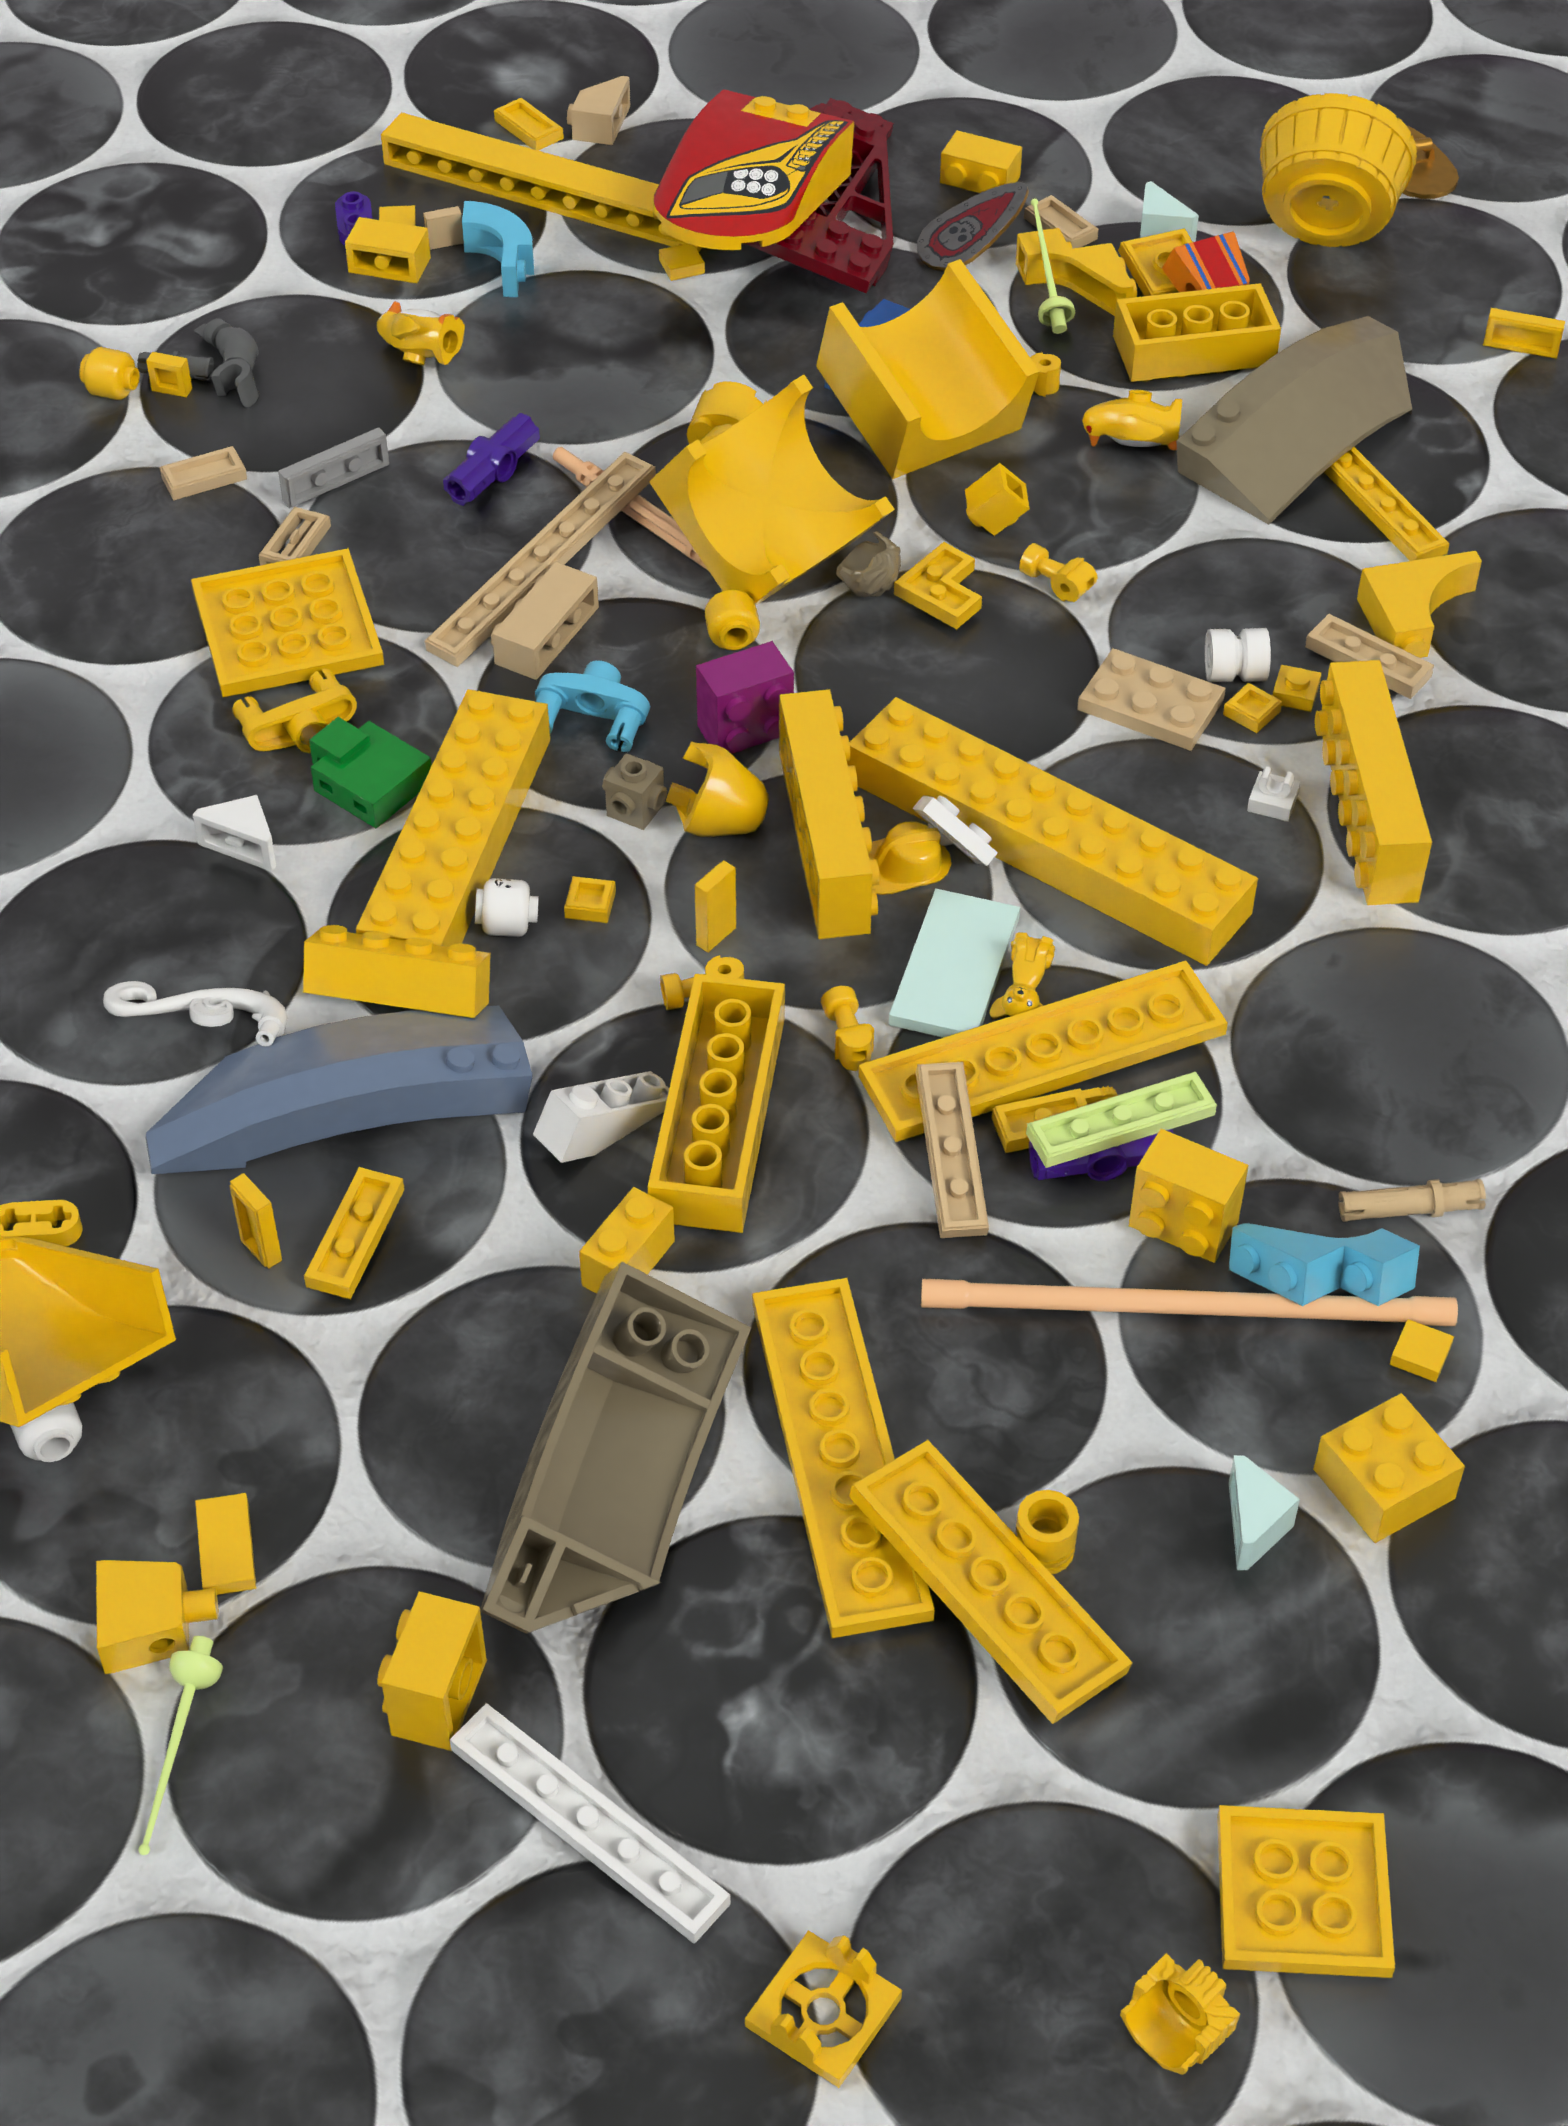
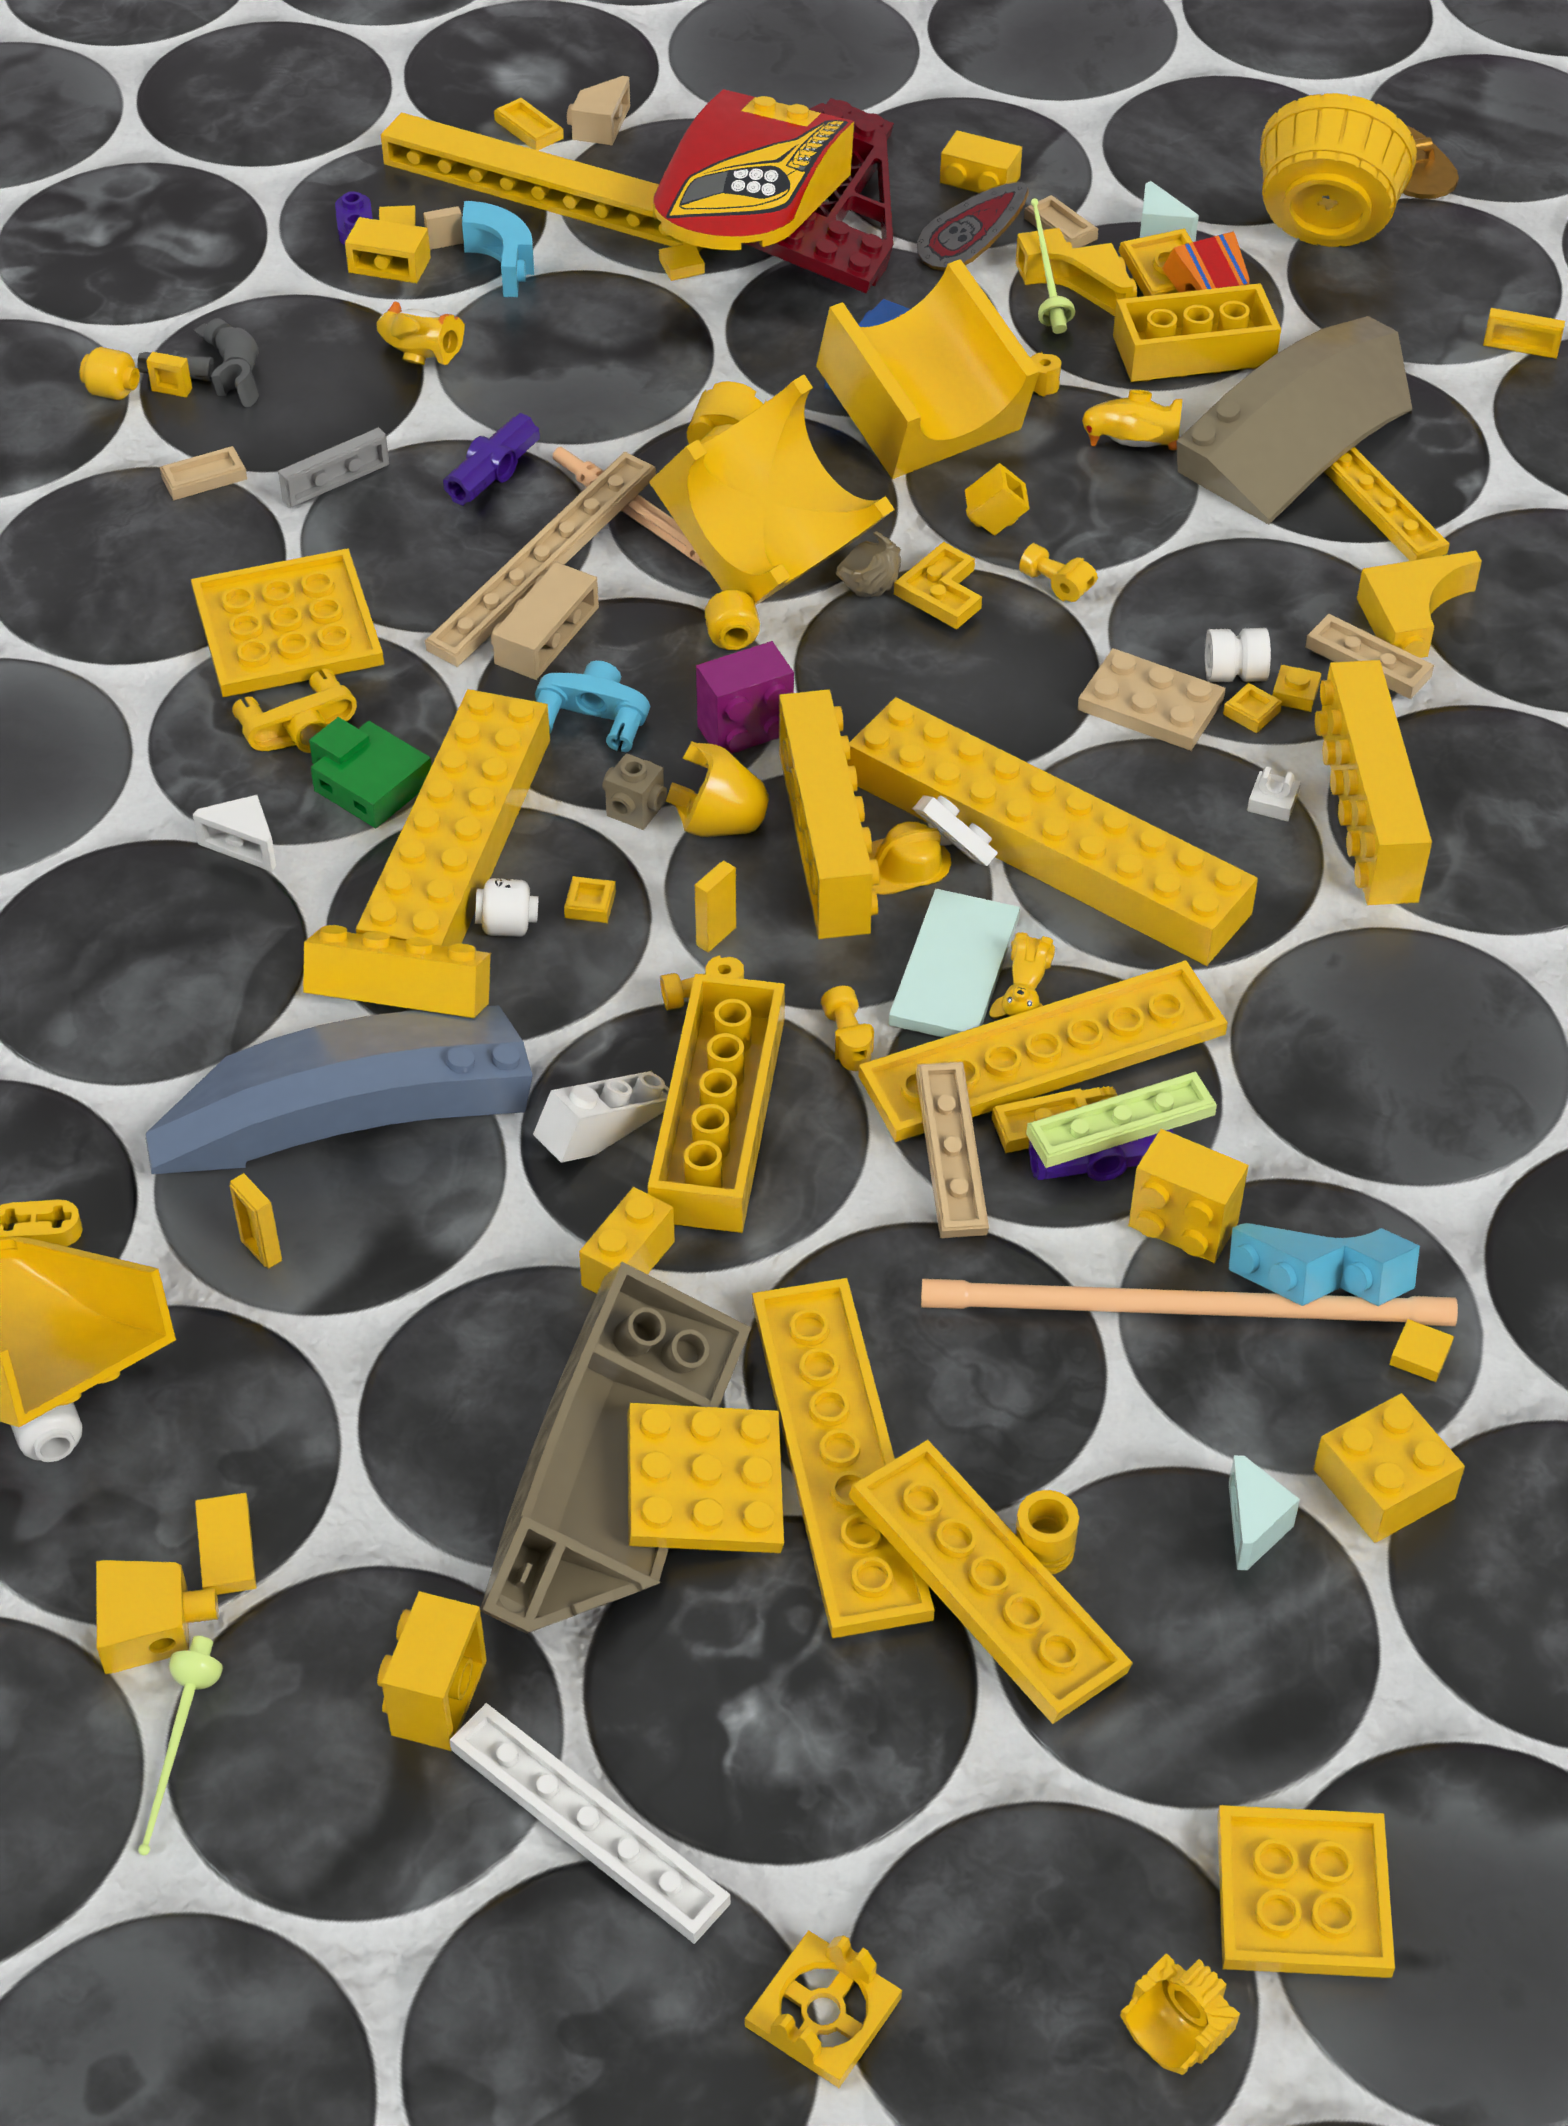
white plant [103,981,288,1047] -> none
tan tile [259,507,331,565] -> none
yellow plate [304,1167,404,1299] -> none
tan pin [1338,1179,1486,1222] -> none
none -> yellow plate [627,1403,784,1553]

